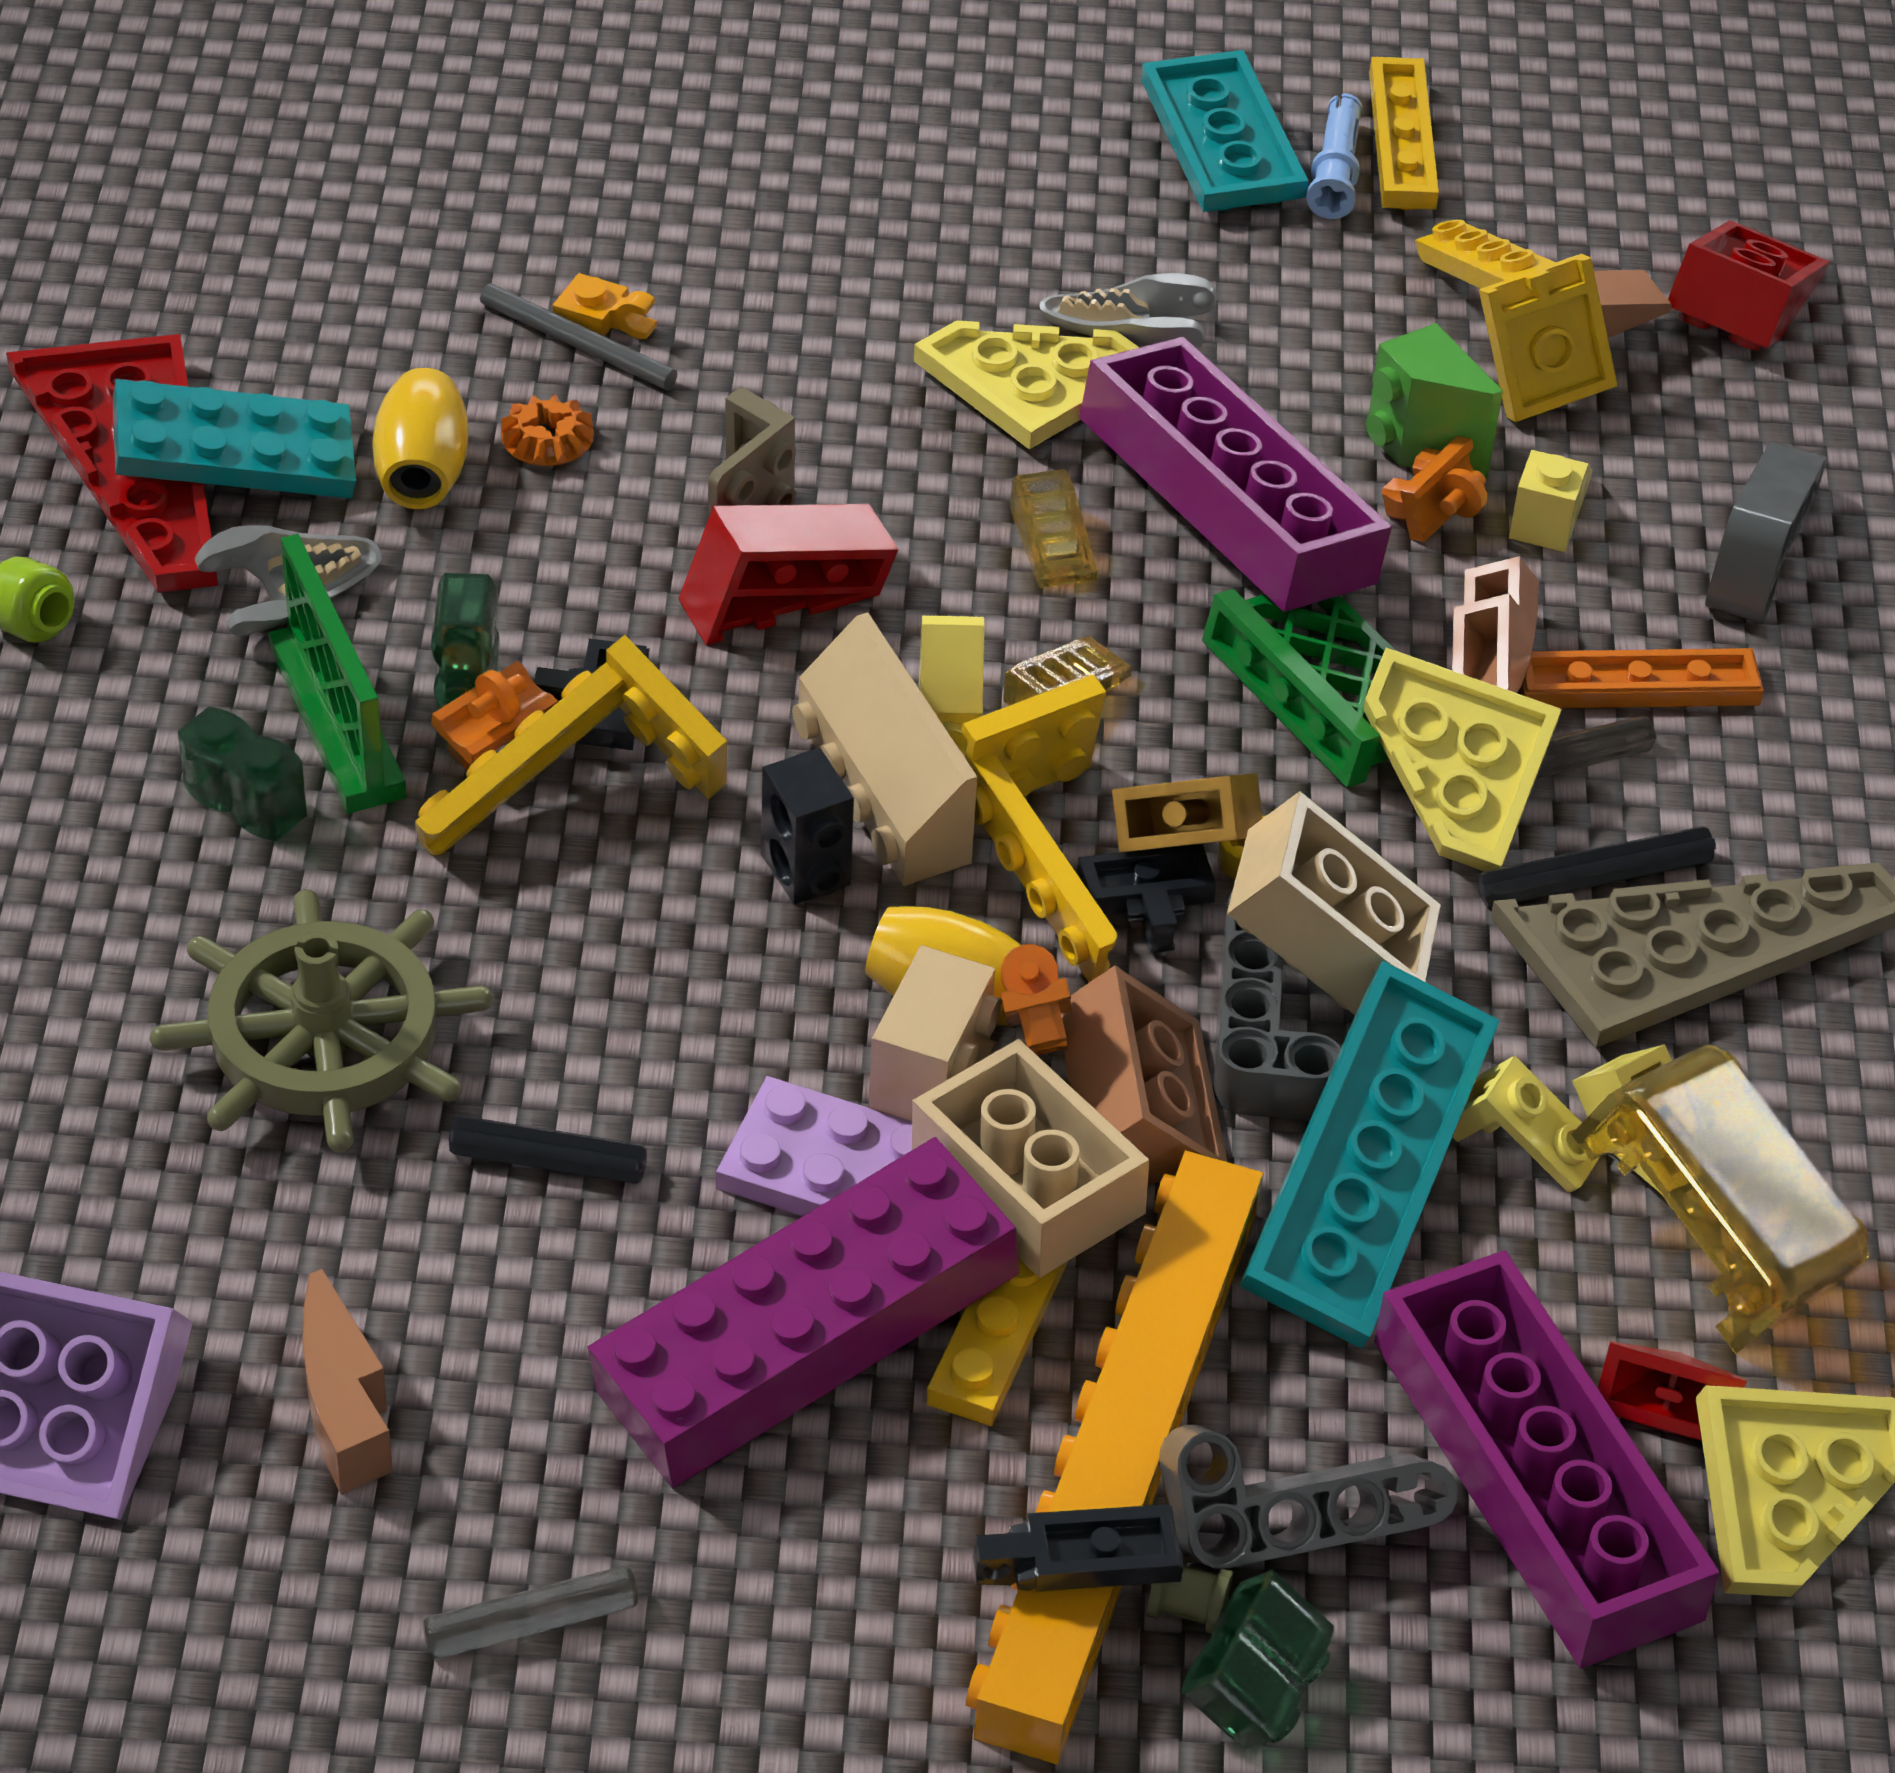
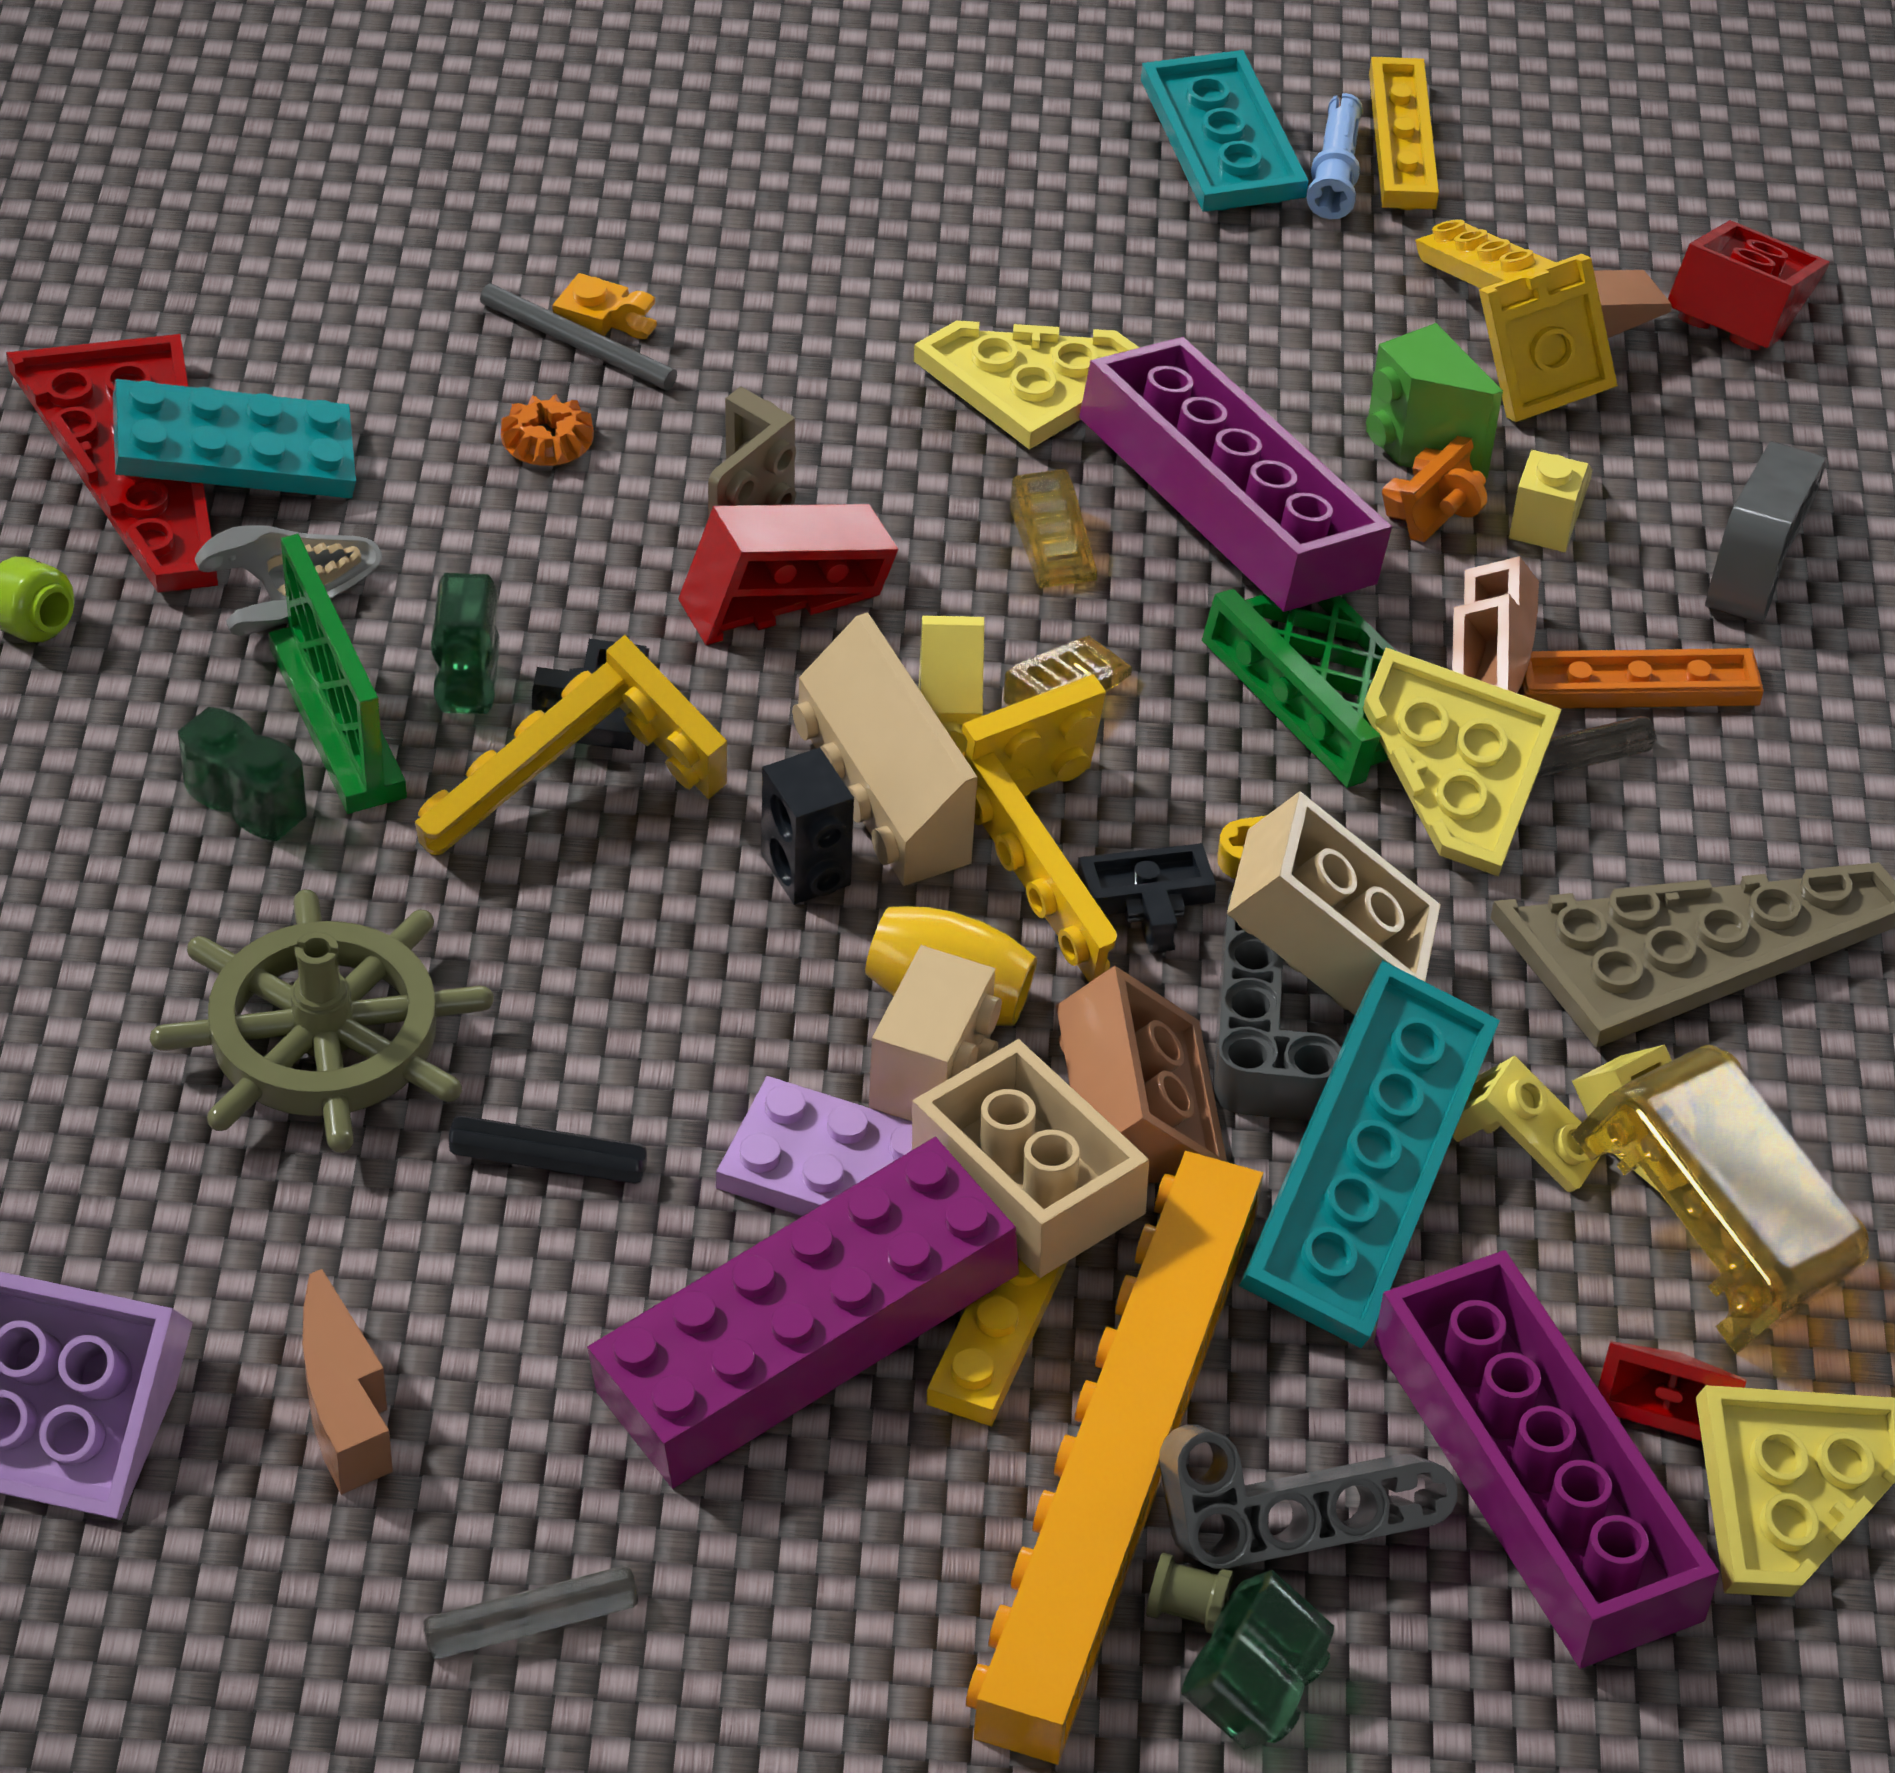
yellow piece [372,368,469,509] -> none
orange hips [431,661,558,769] -> none
black hinge [973,1504,1184,1592] -> none
orange hips [1000,944,1072,1056] -> none
light grey animal [1039,273,1218,349] -> none
pearl gold brick [1112,773,1263,852] -> none
black axle [1478,826,1716,908] -> none

